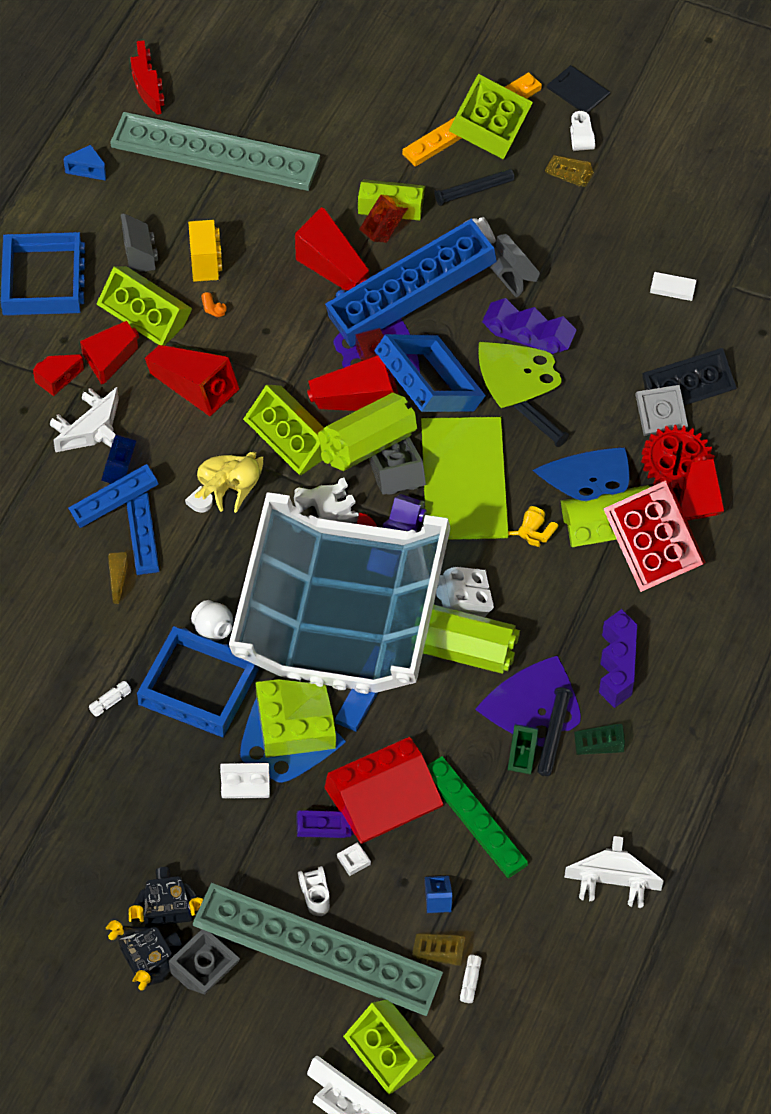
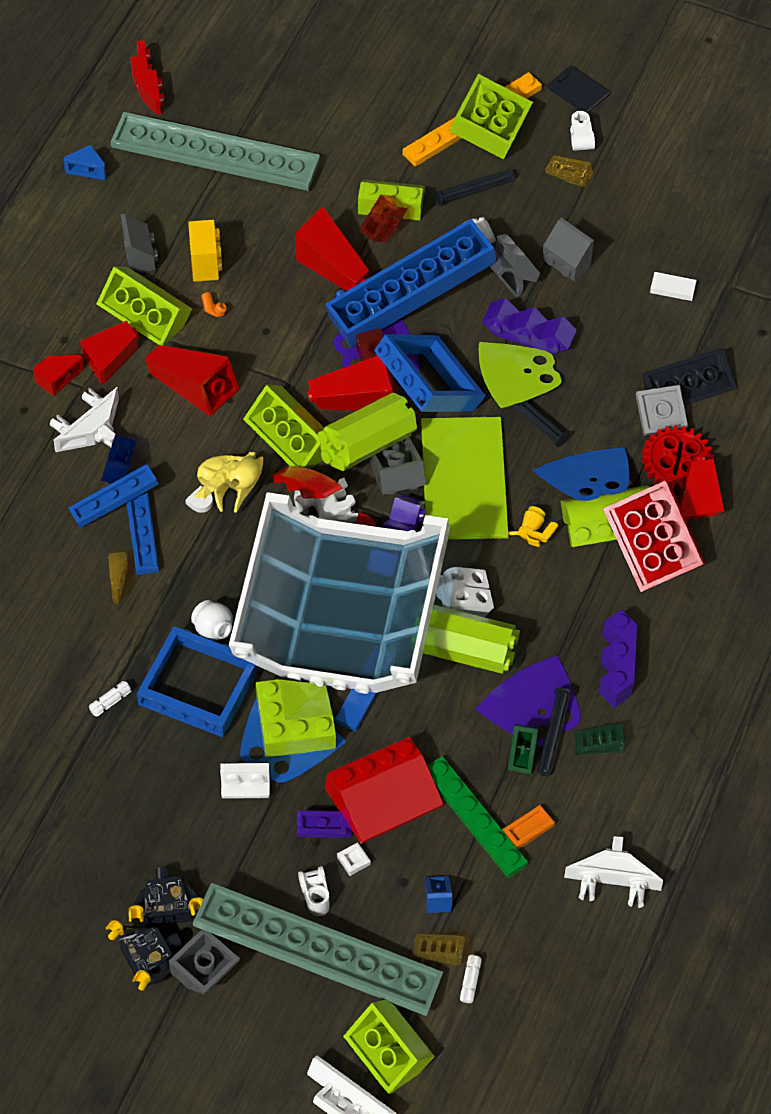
blue window [1,232,85,315] -> none
none -> red slope [272,466,342,499]
none -> orange tile [502,805,555,849]
none -> dark grey slope [542,218,594,281]

